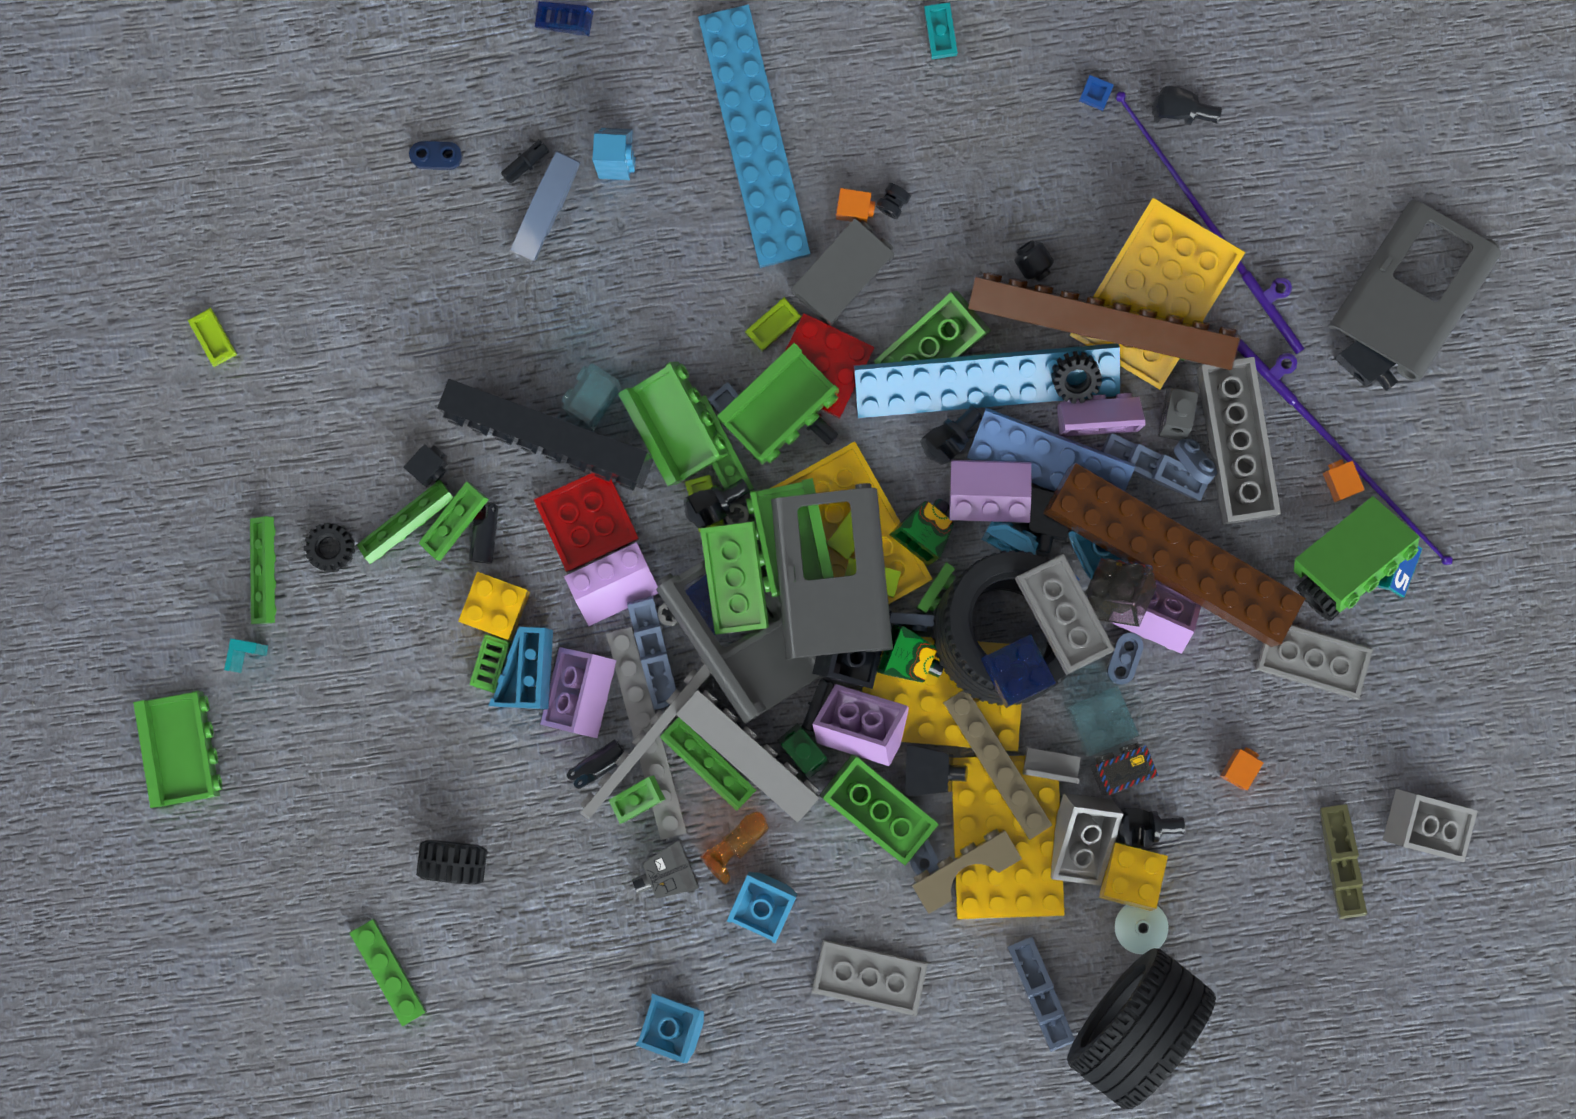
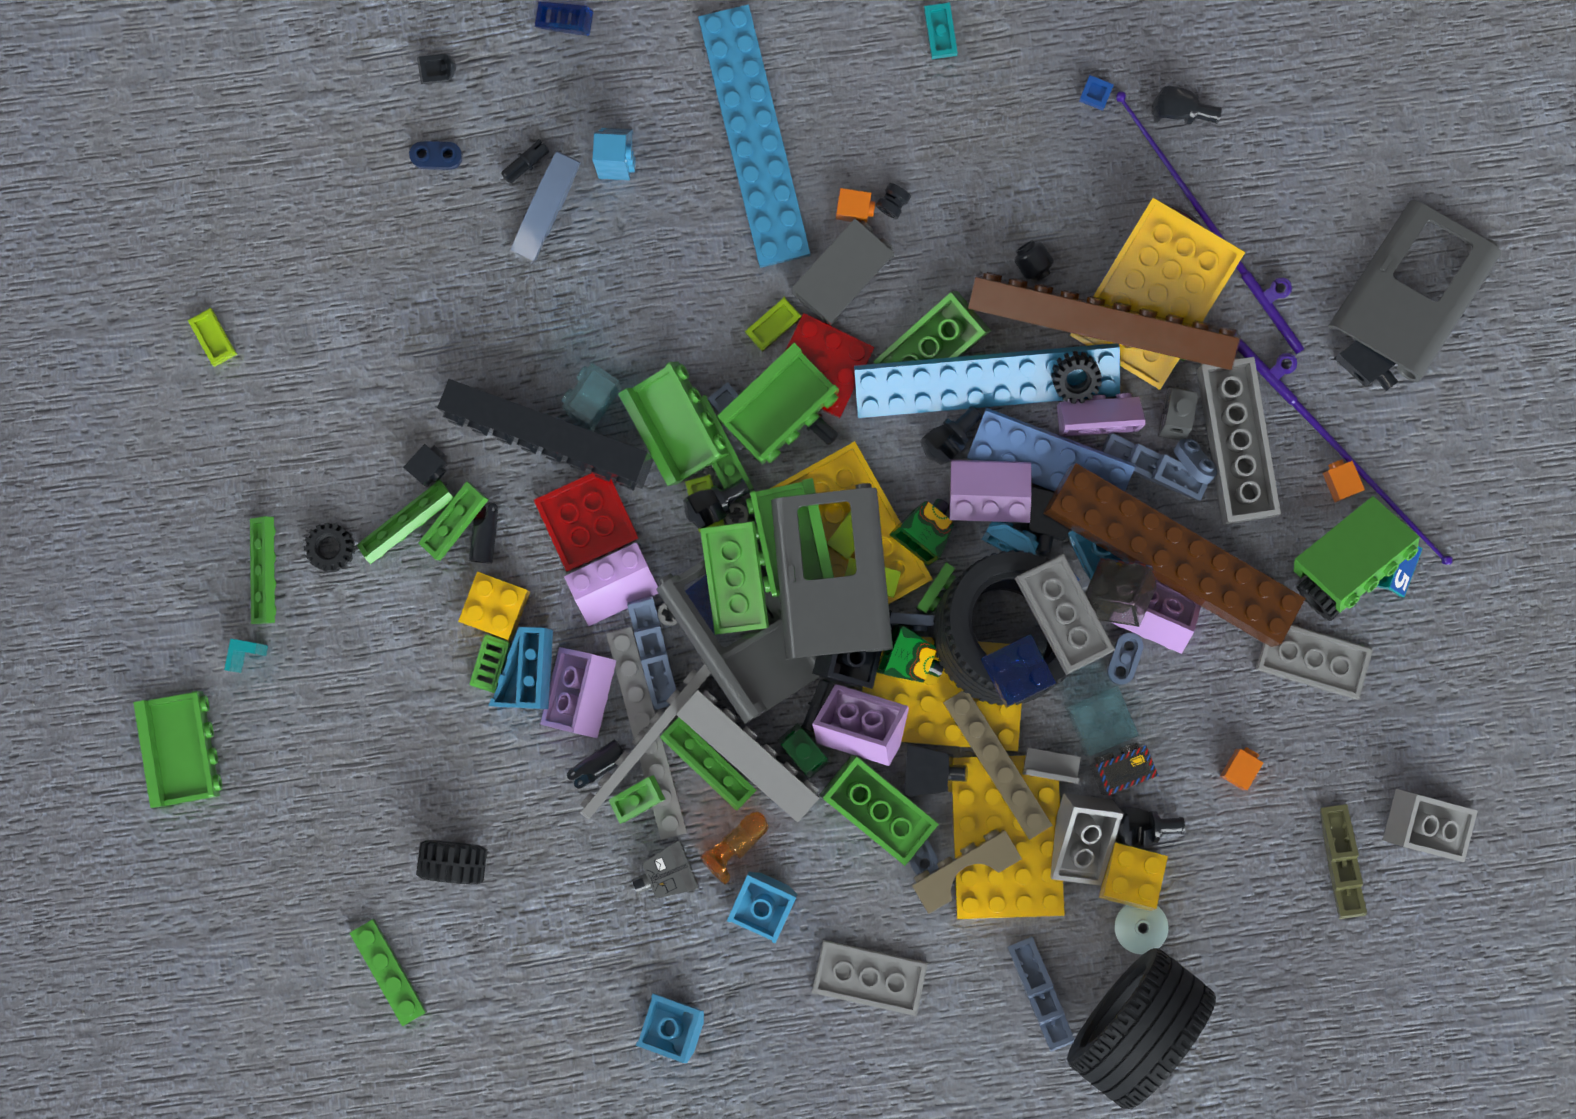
none -> black plate [417,54,457,84]

